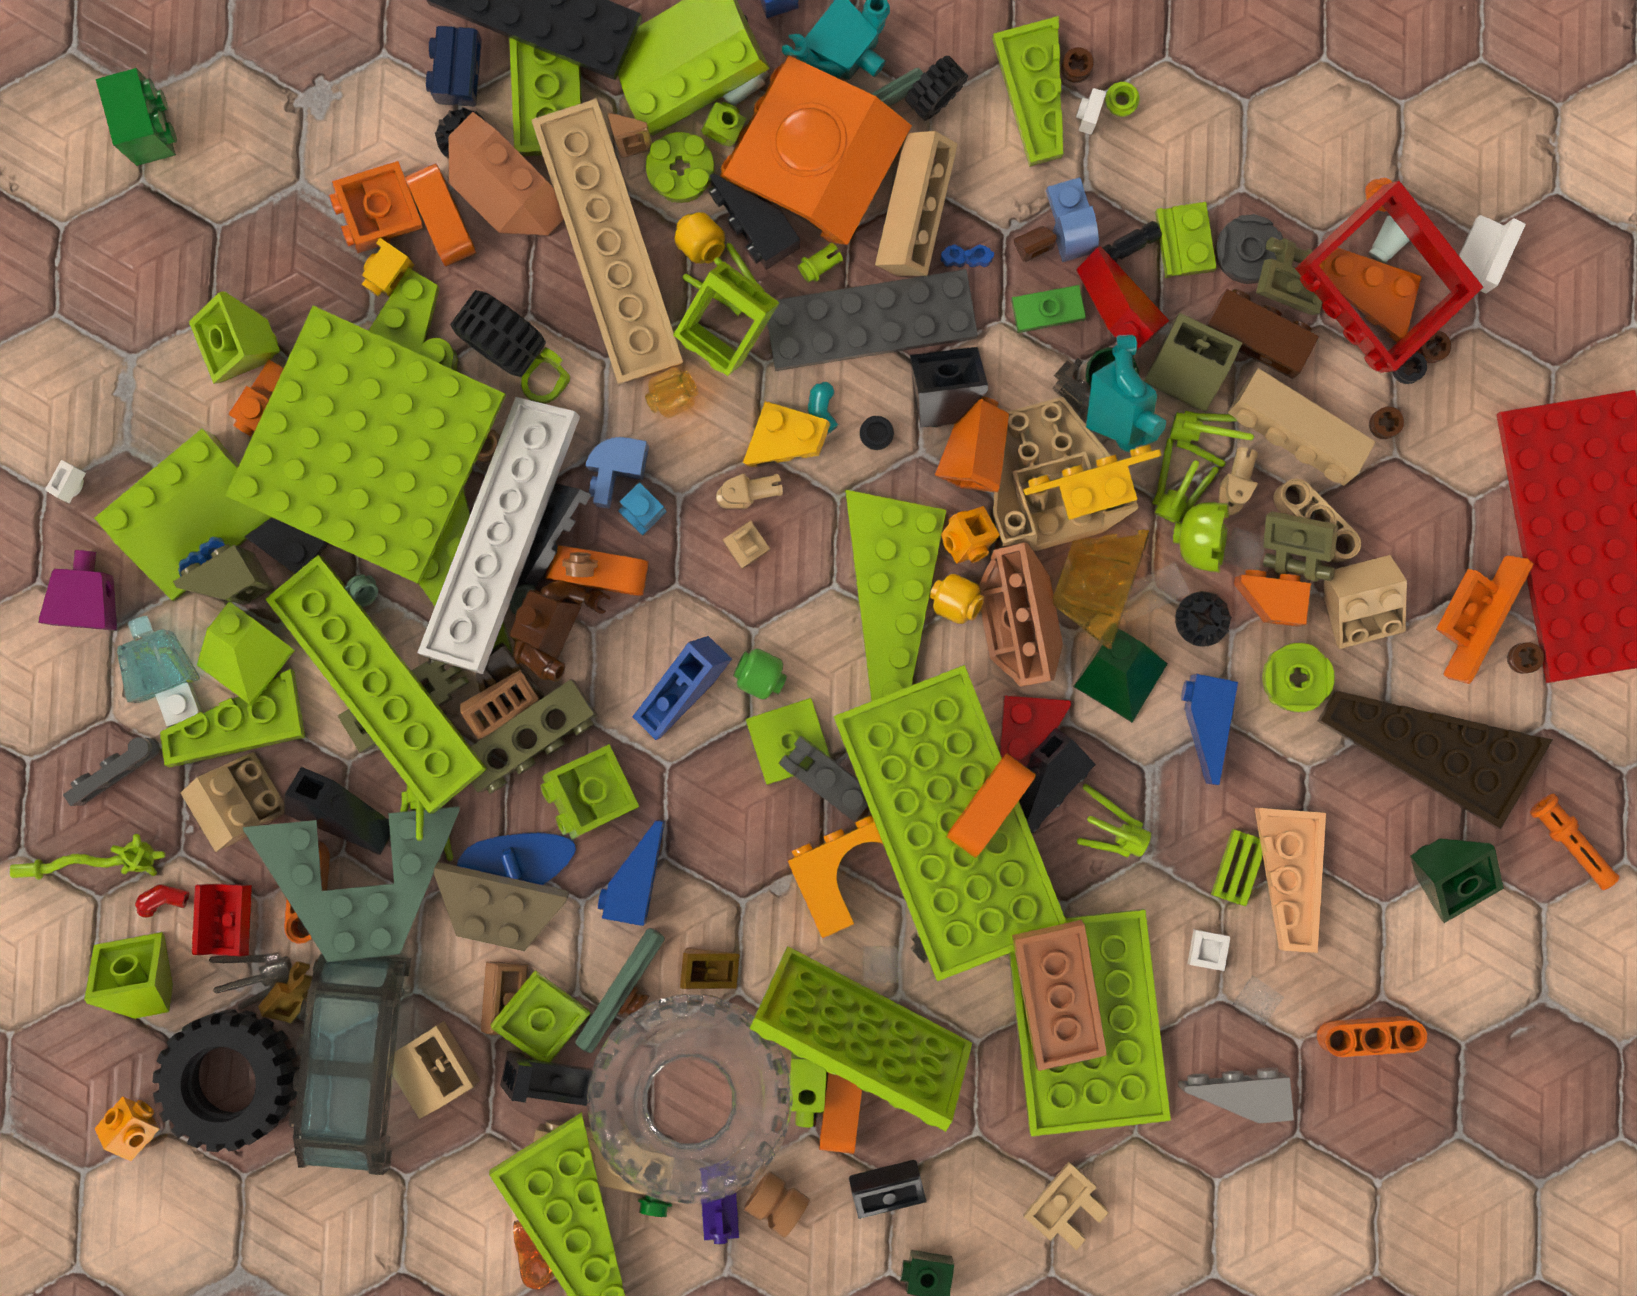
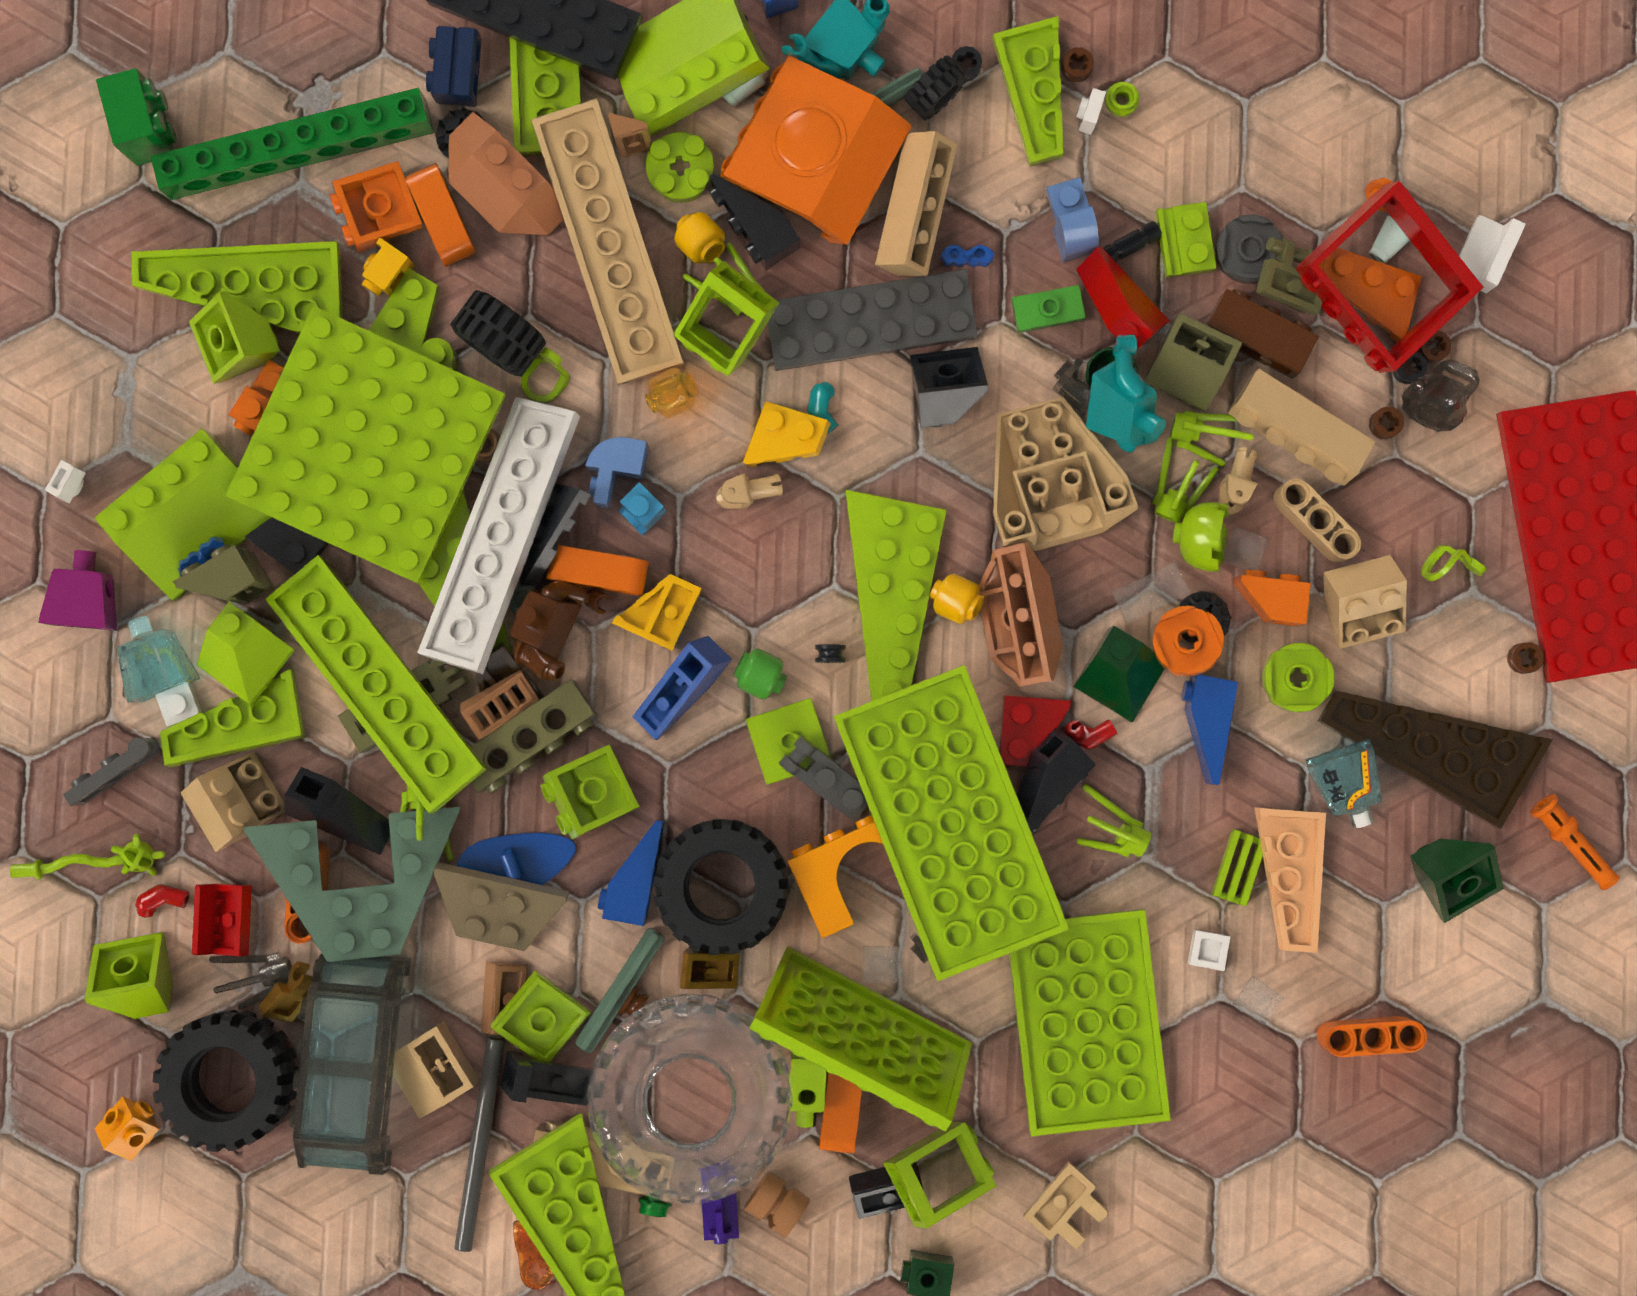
sand green plate [345,574,378,607] -> none
medium nougat plate [562,552,598,577] -> none
lime plate [701,102,747,147] -> none
tan tile [723,521,770,569] -> none
lime pin [798,242,843,283] -> none
black plate [860,416,894,450] -> none
orange slope [935,396,1009,492] -> none
light orange brick [941,506,1000,564] -> none
orange beam [946,753,1036,858] -> none
nougat plate [1012,920,1107,1071] -> none
reddish brown slope [1014,226,1057,262] -> none
yellow bracket [1023,444,1162,520] -> none
clear yellow wing [1053,529,1149,649] -> none
light grey slope [1178,1068,1294,1123] -> none
olive plate [1263,511,1338,582] -> none
orange bracket [1436,555,1533,684] -> none
none -> lime wing [131,241,343,333]
none -> green brick [150,87,435,200]
none -> dark grey piece [454,1037,505,1252]
none -> yellow wing [612,574,702,652]
none -> black tyre [653,819,789,955]
none -> black bush [815,644,846,663]
none -> lime window [883,1121,997,1229]
none -> black bush [952,46,982,82]
none -> red arm [1065,719,1118,749]
none -> orange plate [1153,605,1224,677]
none -> clear light blue torso [1305,739,1382,828]
none -> clear smoke piece [1402,359,1480,432]
none -> lime piece [1421,545,1487,581]

